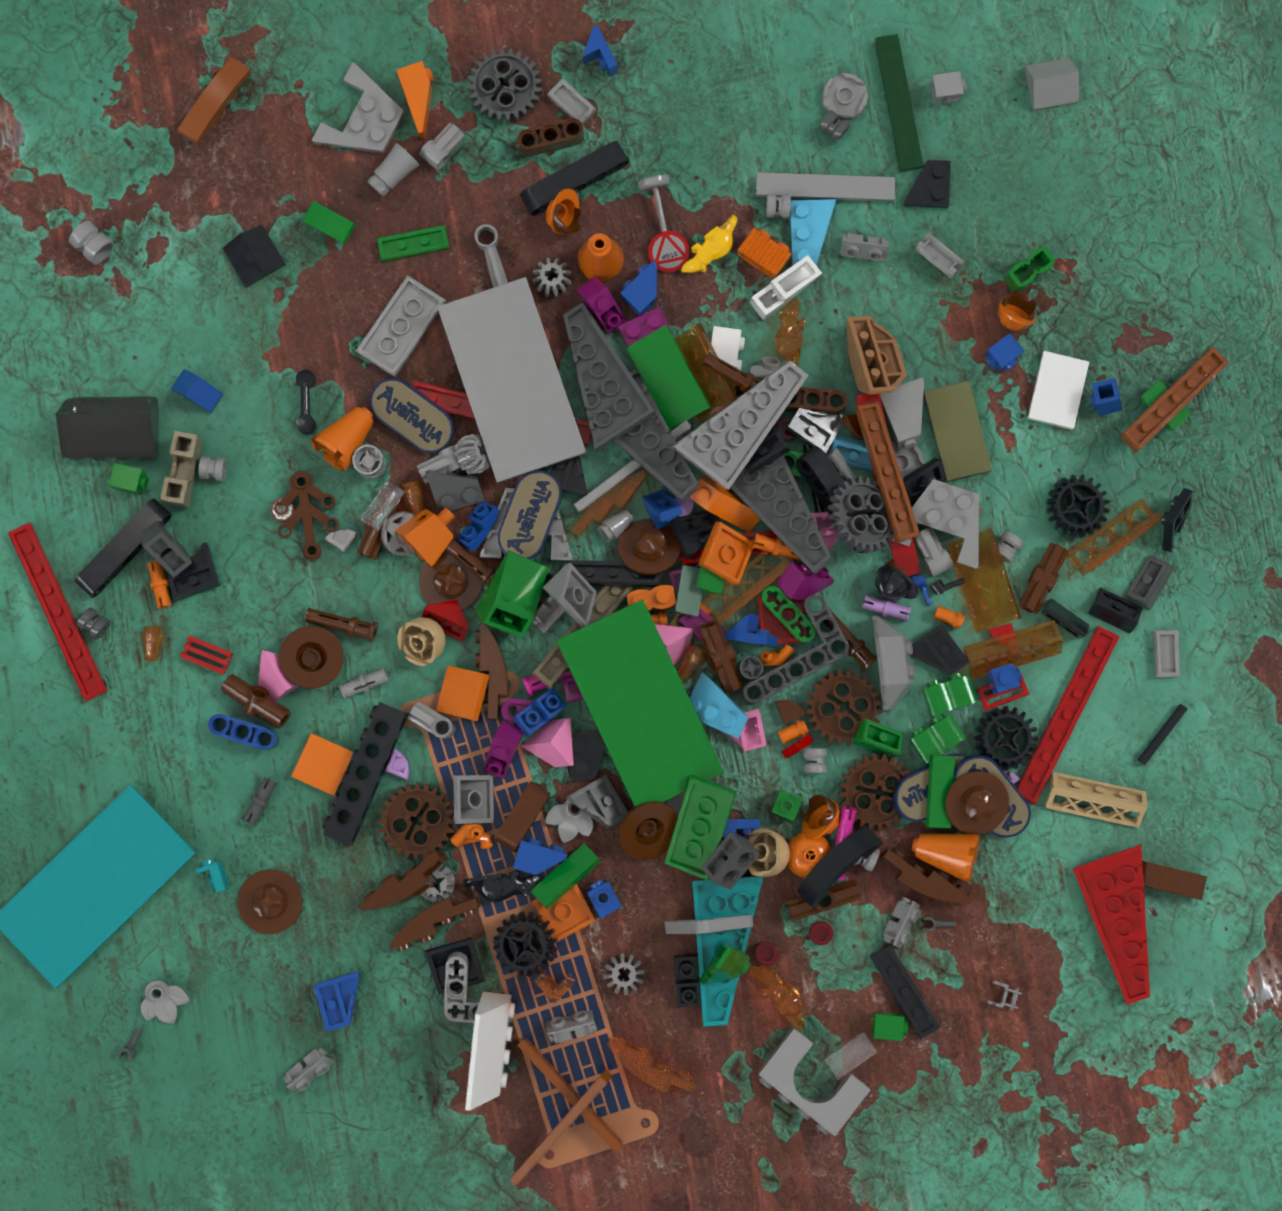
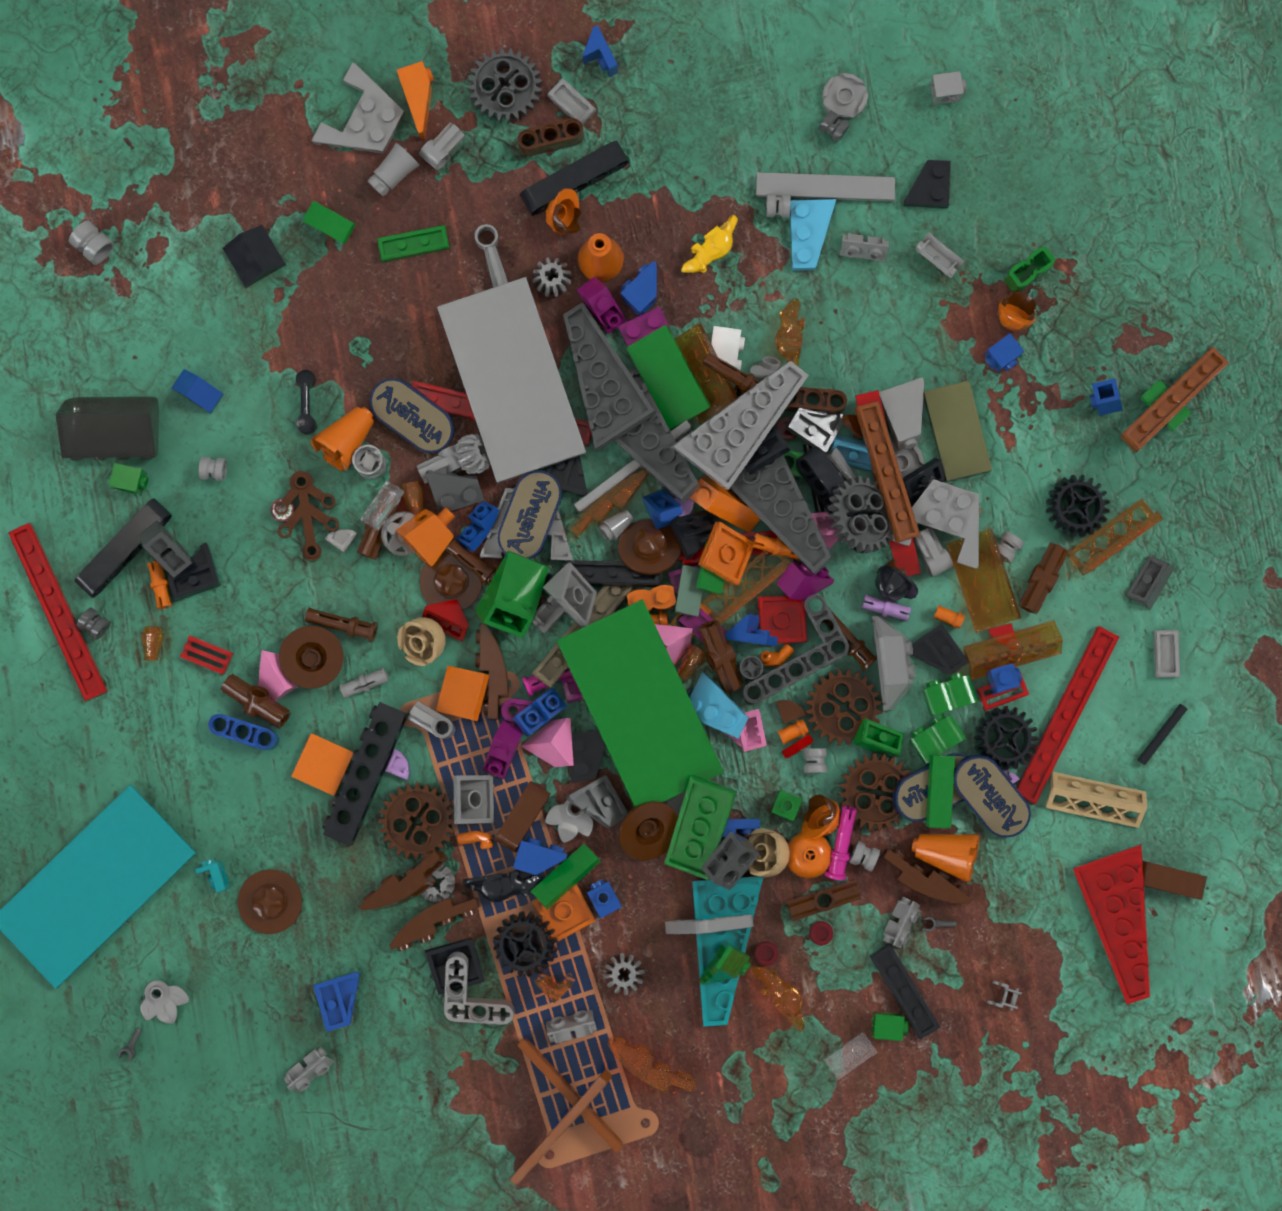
dark tan arch [160,431,203,508] -> none
dark orange slope [177,57,251,144] -> none
dark grey pin [242,777,277,826] -> none
light grey tile [356,275,446,378] -> none
orange arm [450,824,484,847] -> none
white slope [465,992,515,1110] -> none
light grey piece [638,175,689,273] -> none
black slope [674,954,701,1007] -> none
orange brick [737,228,792,279] -> none
white slope [749,255,822,321] -> none
light grey arch [757,1026,870,1136] -> none
green beam [761,586,816,643] -> none
black slope [797,826,883,908] -> none
medium nougat wedge [847,316,907,395] -> none
dark green tile [875,34,923,172] -> none
blue hand [911,575,933,606] -> none
black hand [930,578,965,595] -> none
reddish brown hat [945,771,1009,835] -> none
light grey slope [1024,58,1079,111] -> none
white tile [1027,351,1089,430] -> none
black slope [1041,599,1089,639] -> none
black slope [1088,588,1143,633] -> none
black wing [1161,488,1193,552] -> none

